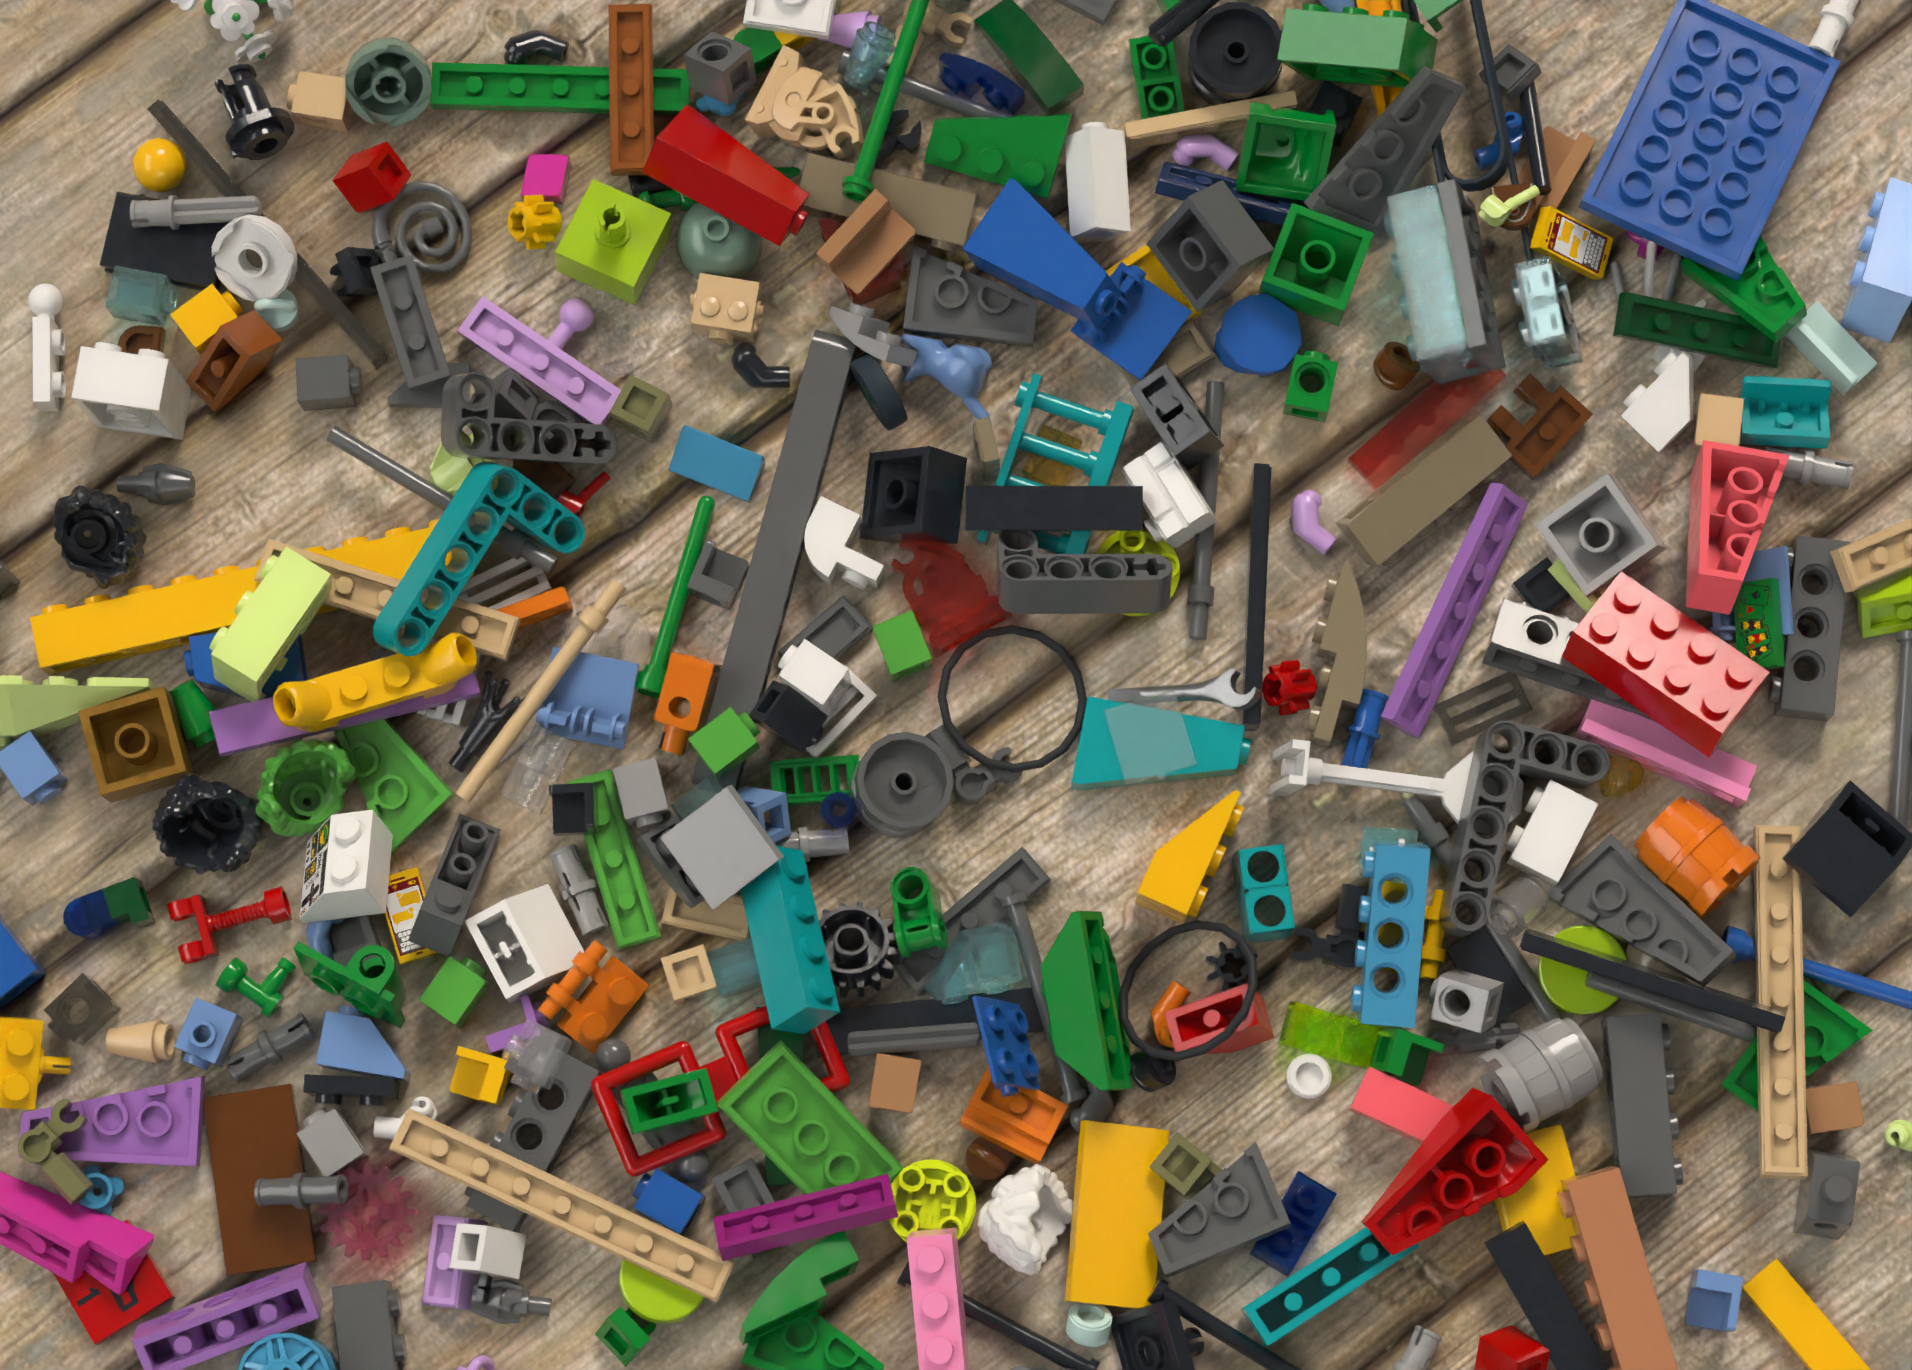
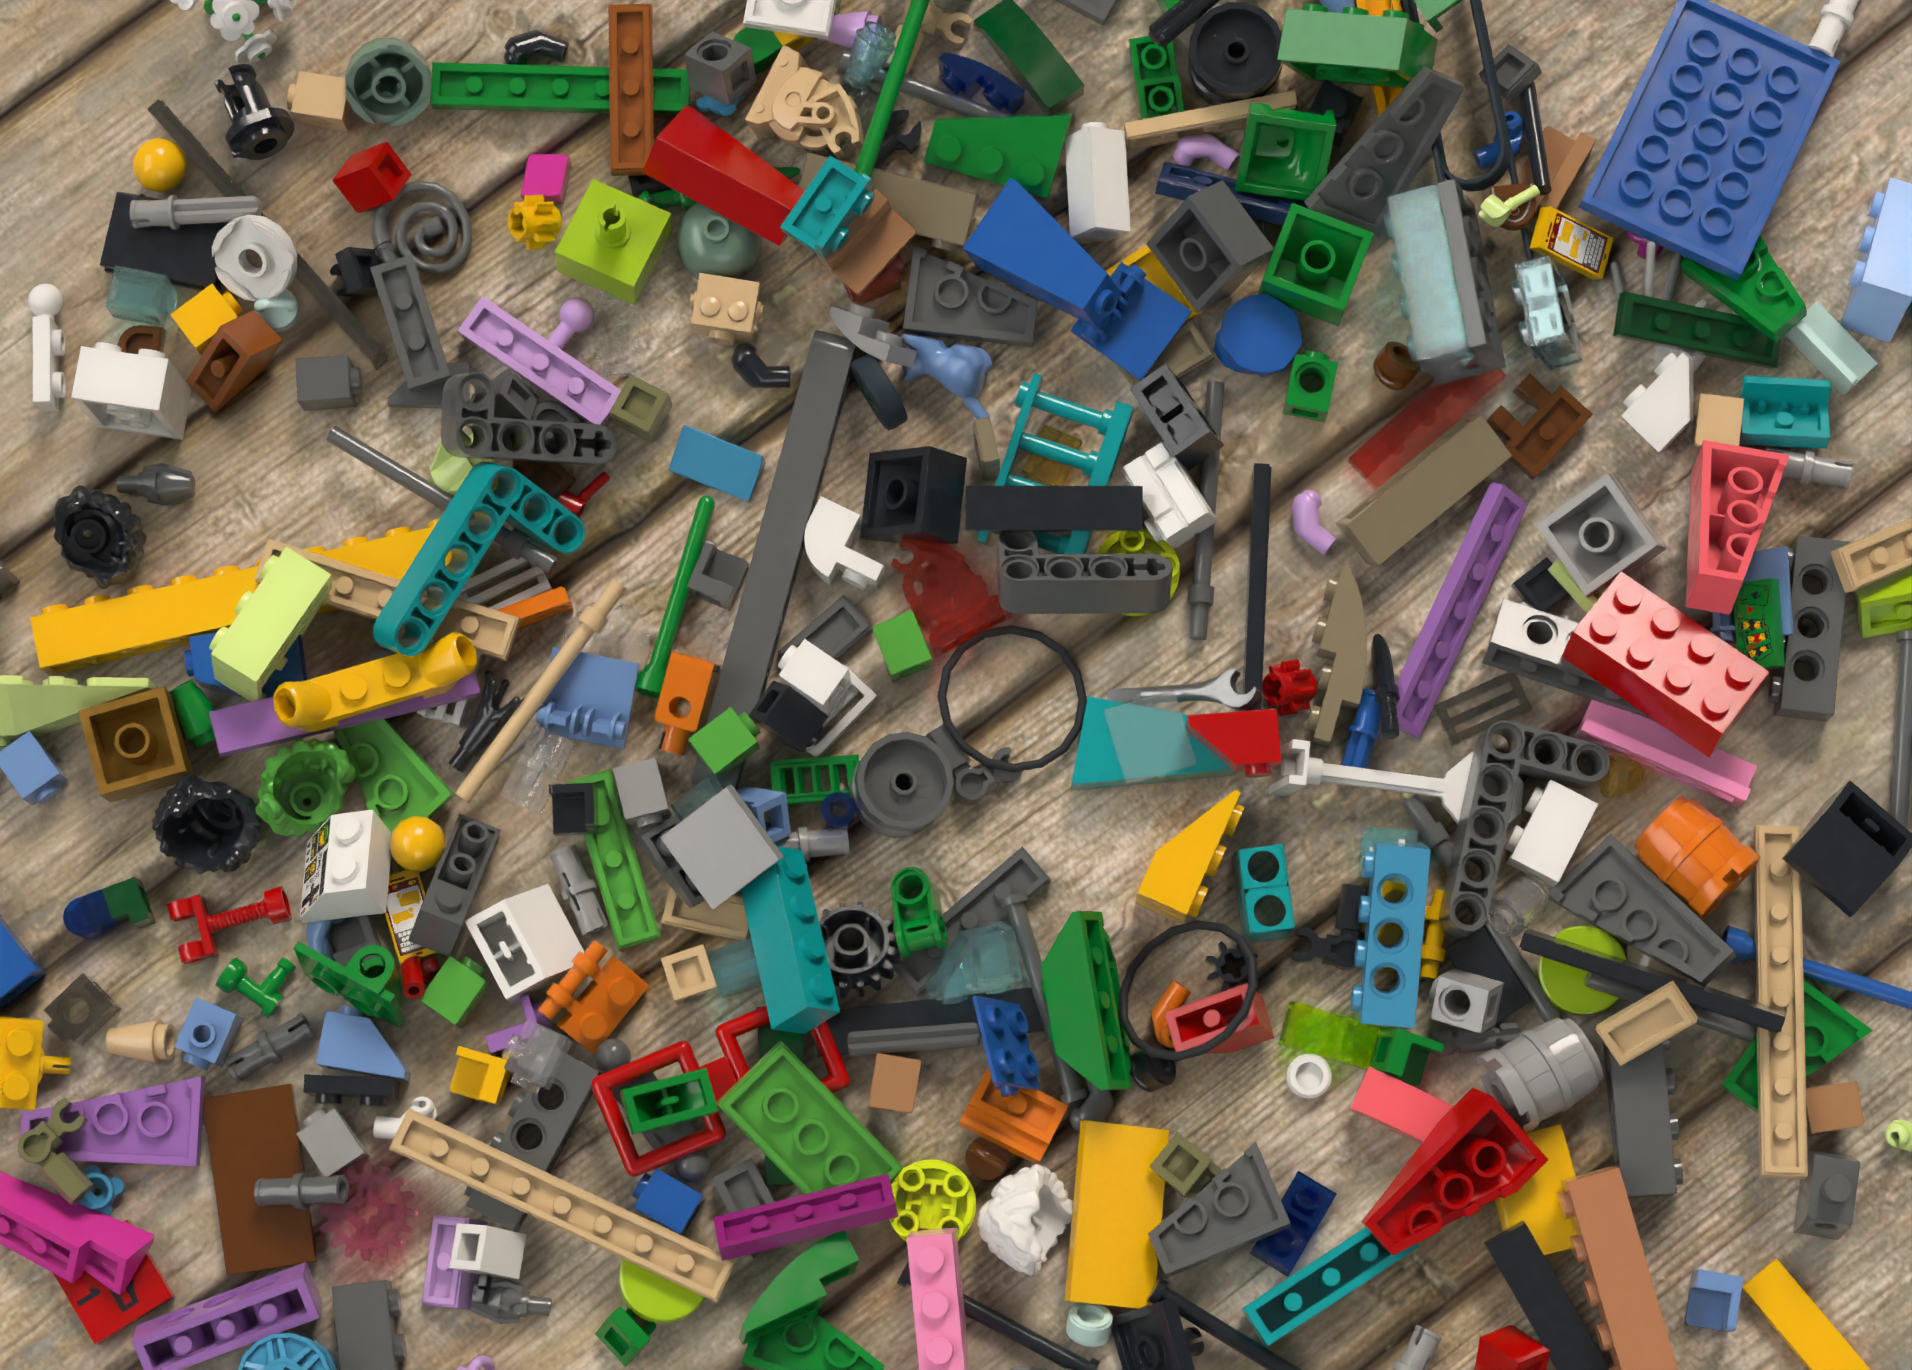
none -> yellow piece [390,816,445,872]
none -> red arm [400,956,441,1000]
none -> teal bracket [780,156,875,259]
none -> red slope [1186,709,1281,778]
none -> black piece [1373,634,1400,739]
none -> tan tile [1595,981,1698,1066]

